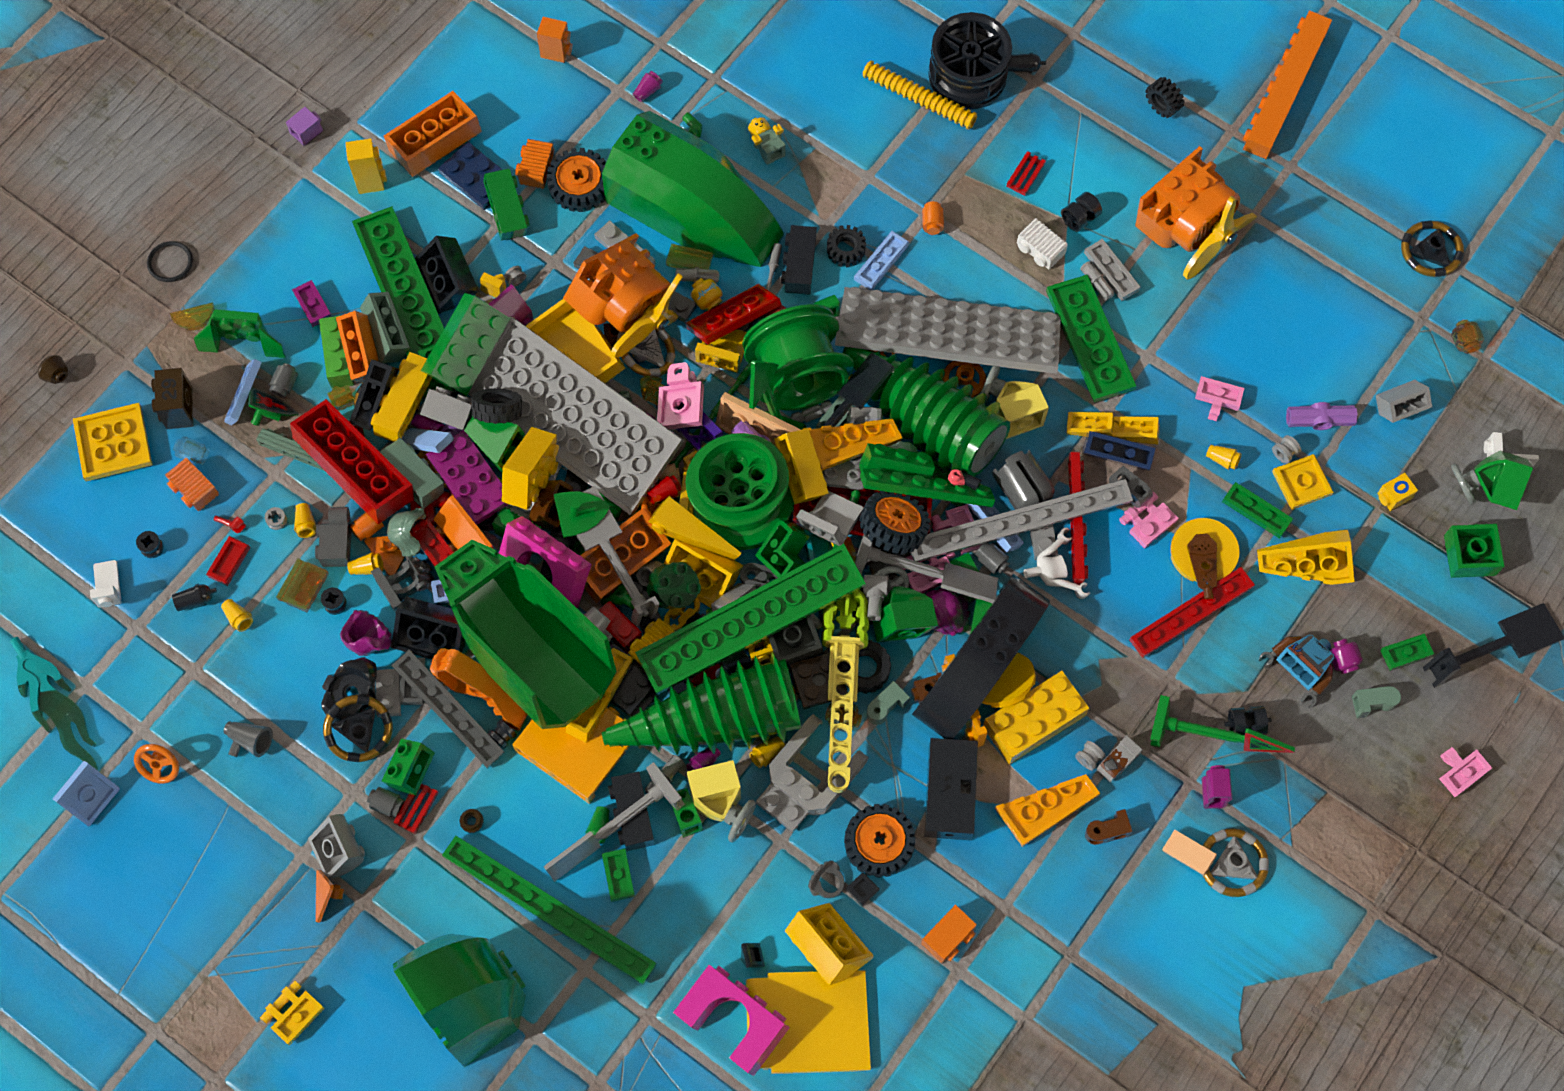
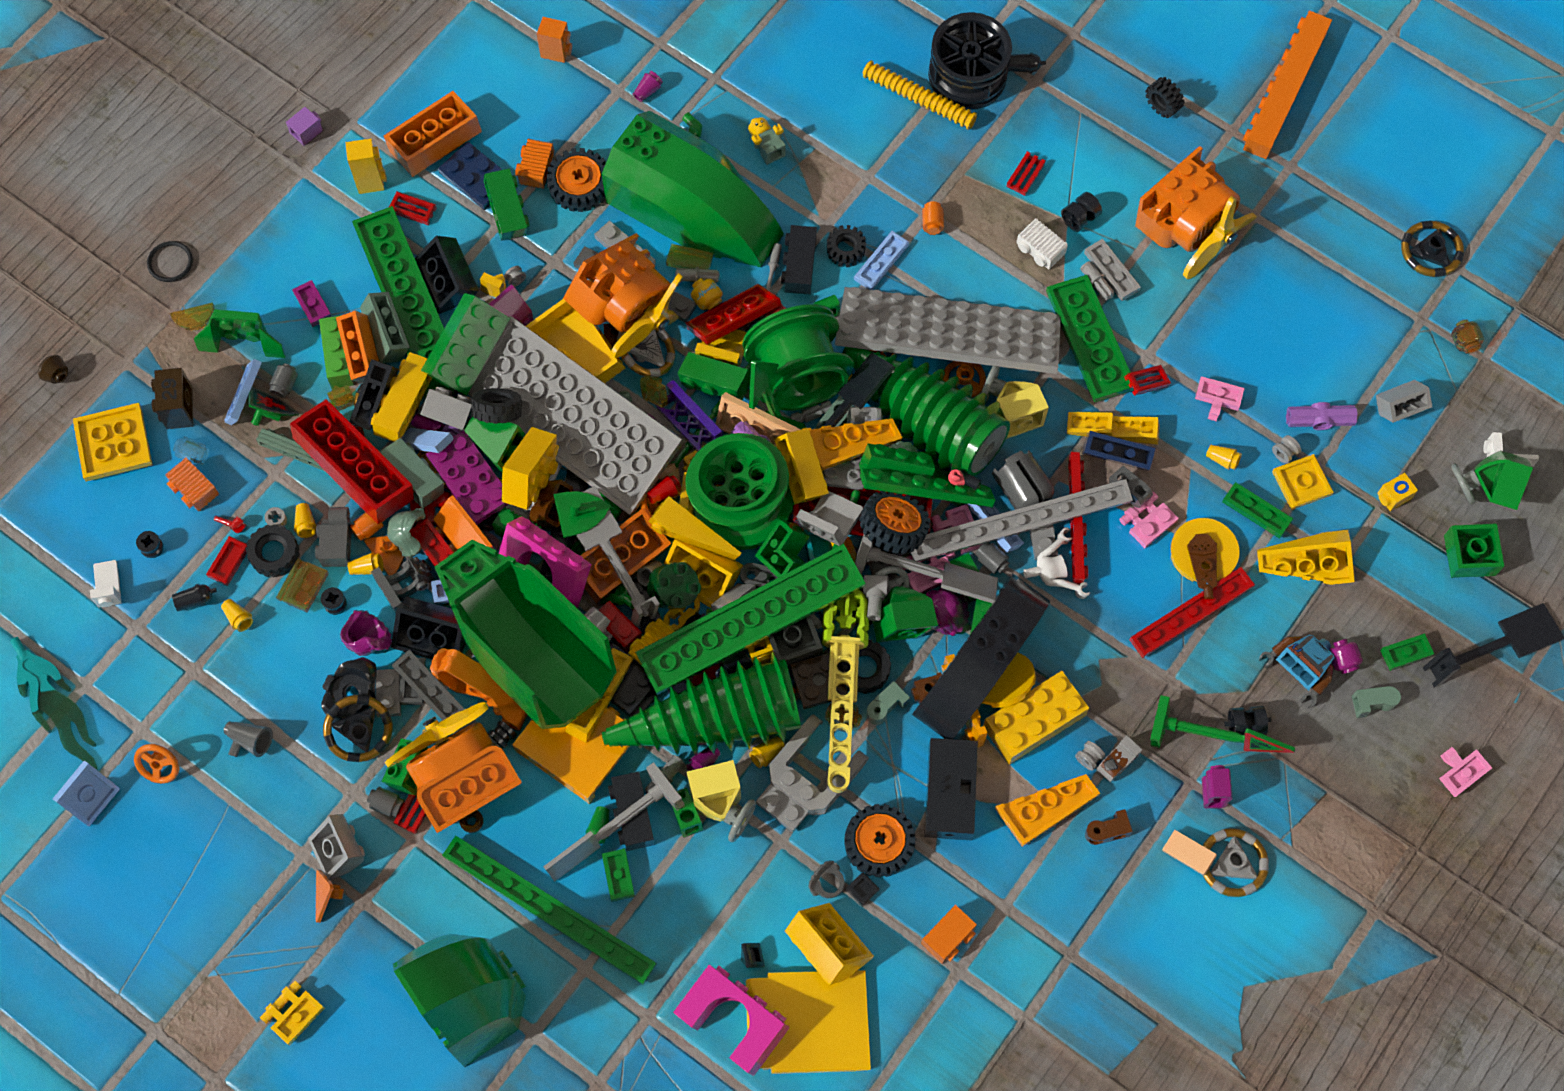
bright pink plate [657,362,704,430] -> none
none -> black tyre [246,524,300,578]
none -> orange brick [385,702,522,833]
none -> red tile [389,191,437,226]
none -> green brick [678,352,751,400]
none -> red tile [1124,365,1171,396]

